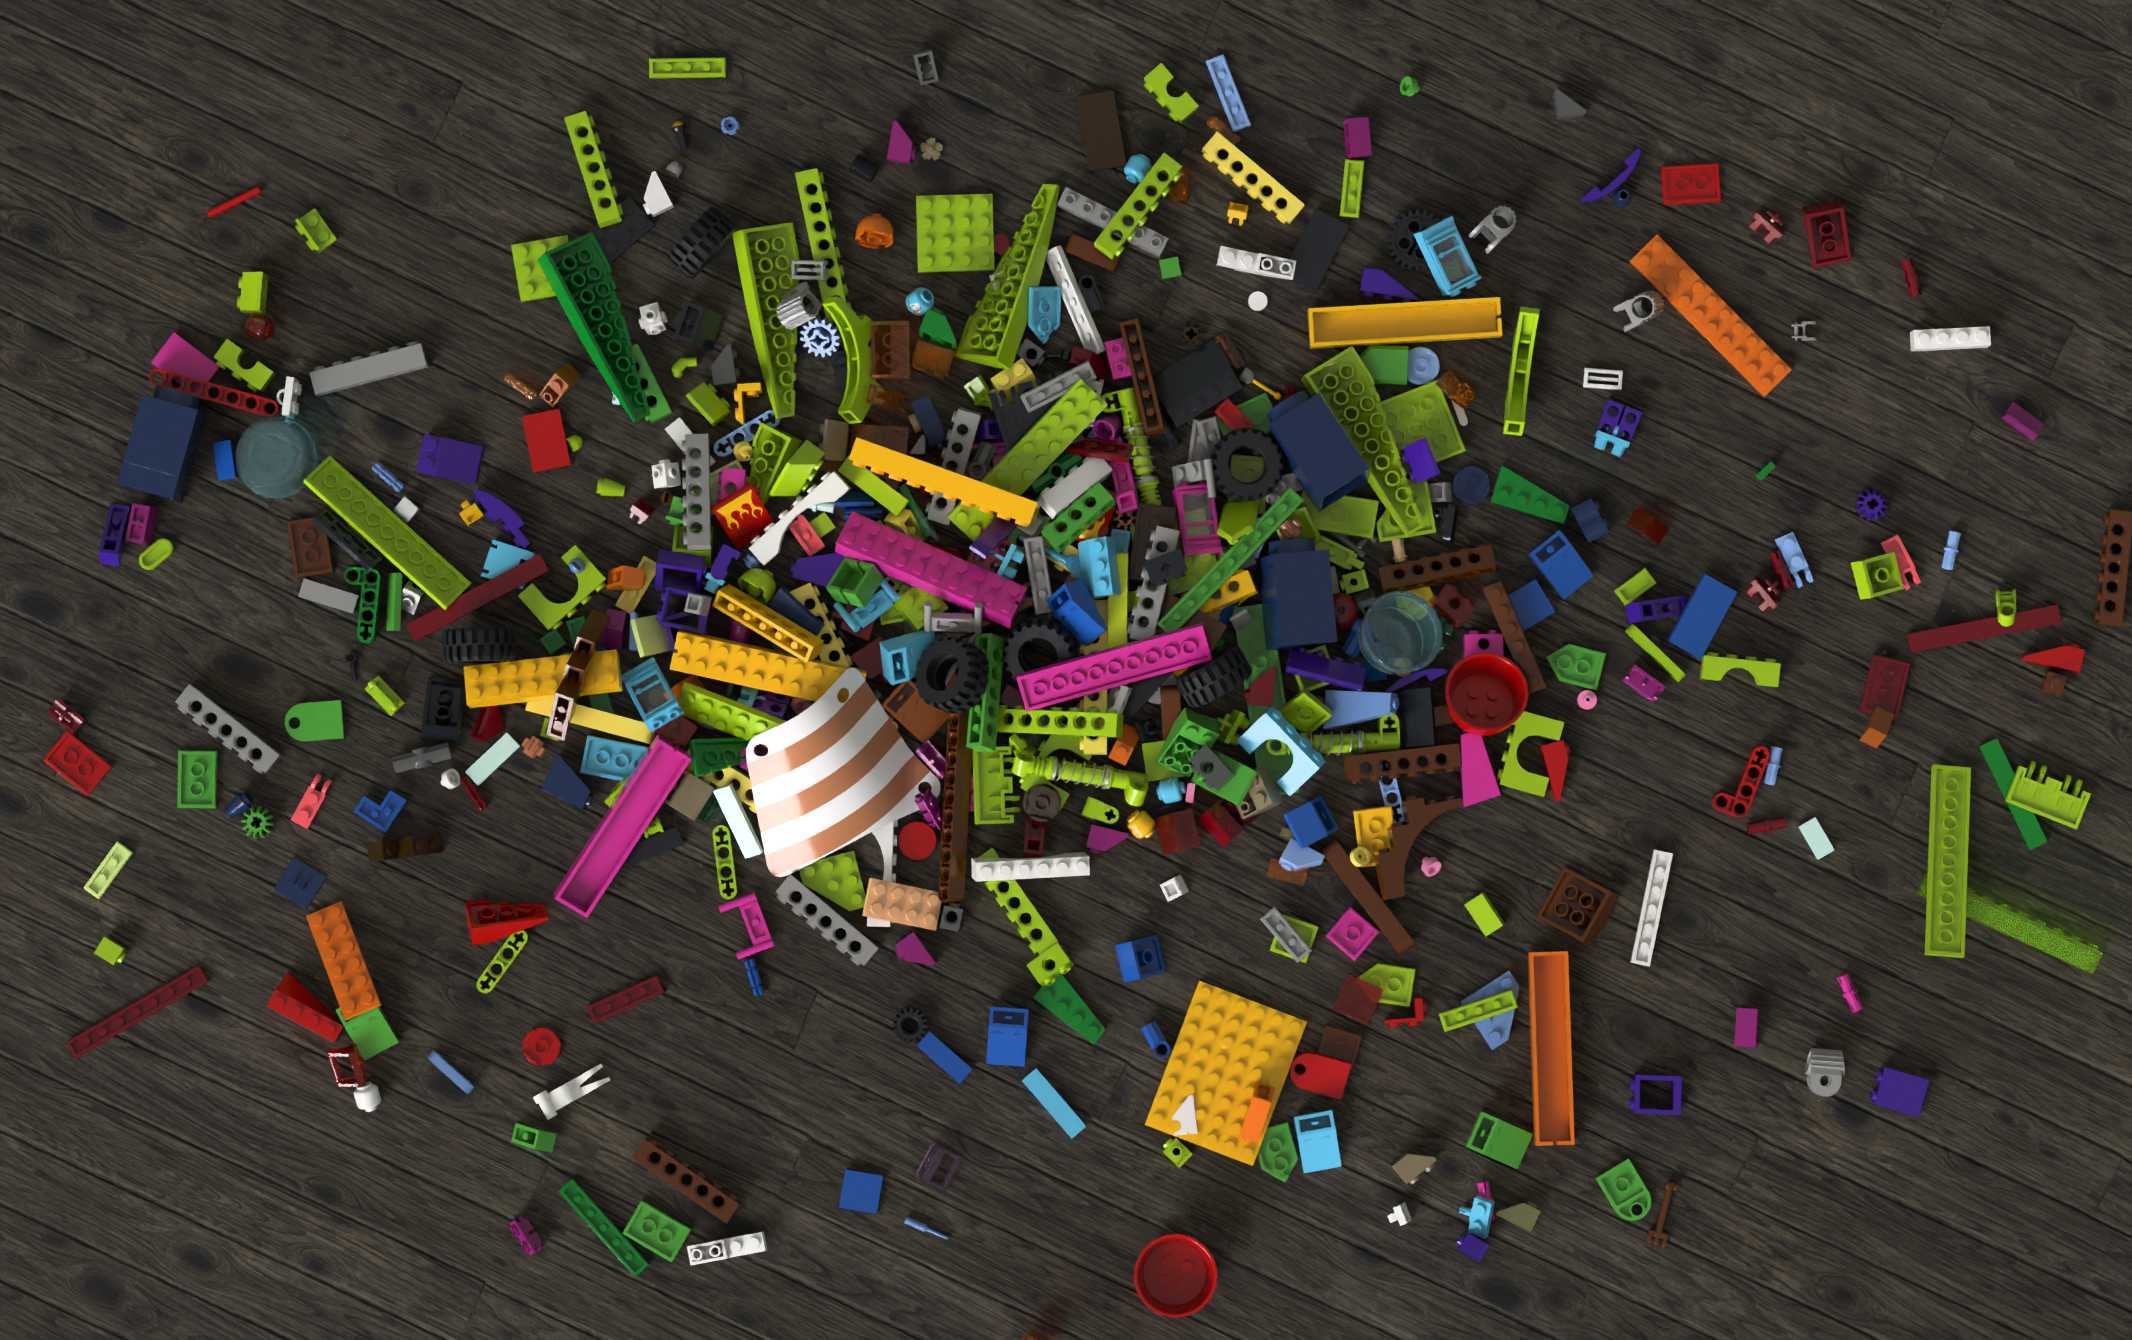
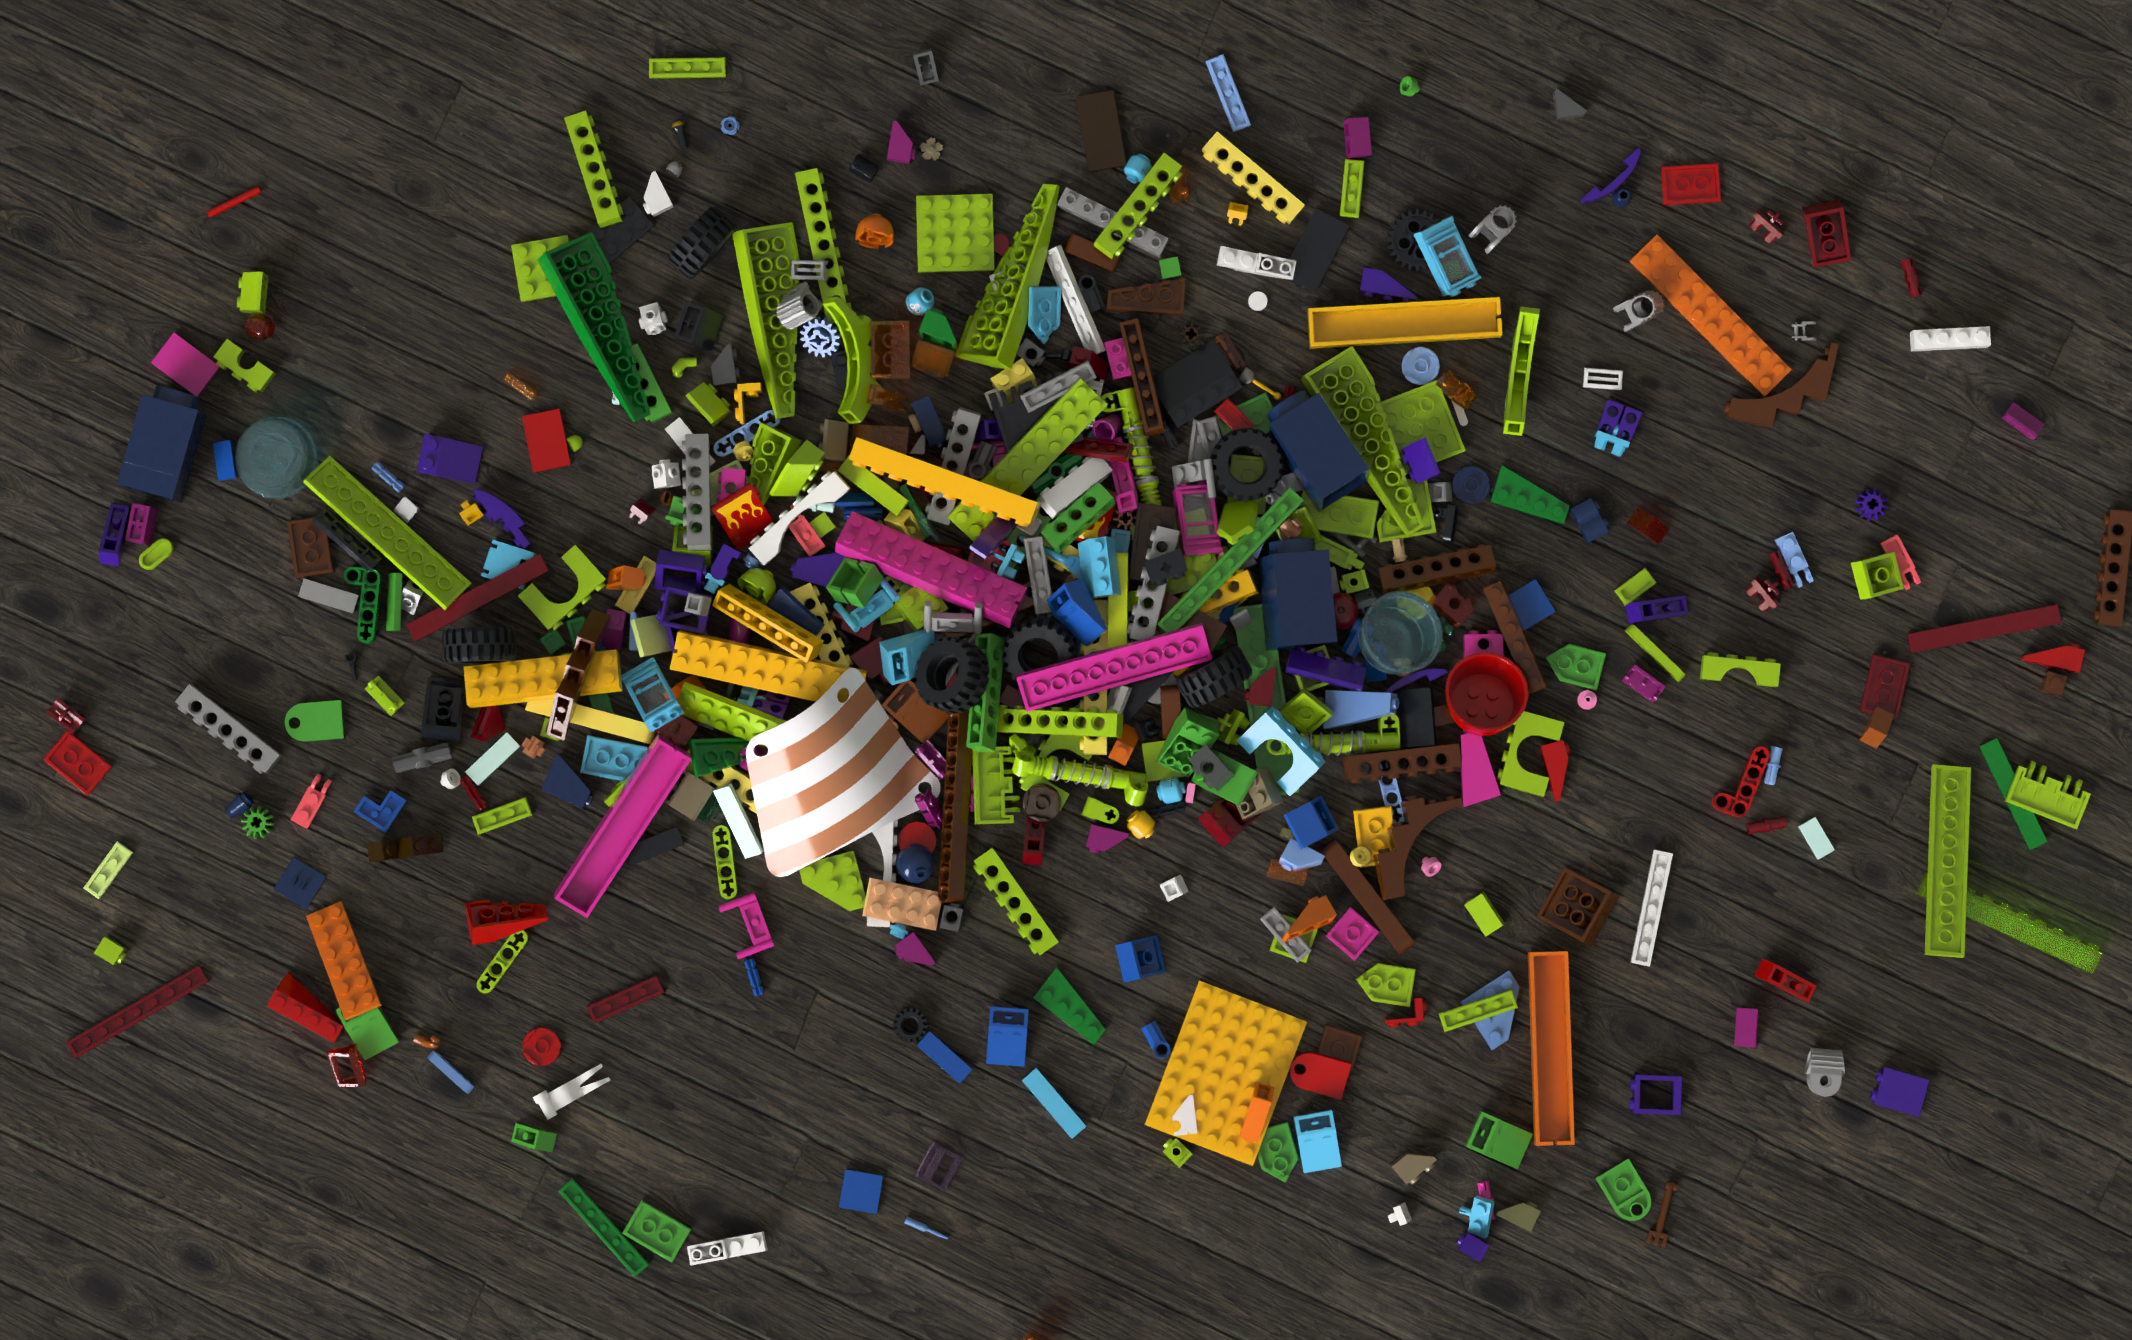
red beam [149,368,280,417] -> none
bright green tile [177,750,218,808] -> none
white plate [277,376,302,419] -> none
lime bracket [295,208,337,253] -> none
light grey brick [309,341,429,396] -> none
white head [354,1082,381,1112] -> none
magenta hinge [509,1215,543,1256] -> none
dark orange slope [539,363,581,408] -> none
medium blue hinge [569,558,585,574] -> none
lime cone [596,477,625,497] -> none
reddish brown brick [632,1137,741,1223] -> none
lime bush [643,816,664,839] -> none
light grey brick [776,874,879,966] -> none
bright pink tile [790,697,811,714] -> none
lime slope [964,375,993,409] -> none
white arch [971,852,1090,882] -> none
lime brick [1027,942,1074,987] -> none
red piece [1134,1234,1217,1318] -> none
lime arch [1143,63,1199,123] -> none
clear red slope [1154,808,1201,855] -> none
clear orange axle [1206,116,1240,146] -> none
clear red tile [1333,974,1384,1025] -> none
bright green tile [1359,345,1409,385] -> none
blue slope [1528,530,1593,600] -> none
blue tile [1667,574,1737,659] -> none
green tile [1755,461,1775,481] -> none
dark pink pin [1837,973,1864,1013] -> none
light blue axle [1942,531,1961,570] -> none
lime piece [1996,589,2016,627] -> none
none -> dark orange arm [413,1033,441,1049]
none -> lime tile [472,797,533,835]
none -> medium azure plate [890,923,908,939]
none -> dark blue cylinder [895,844,935,883]
none -> reddish brown wing [1107,277,1186,316]
none -> orange slope [1282,895,1337,943]
none -> reddish brown arch [1724,342,1839,428]
none -> red slope [1754,959,1817,1003]

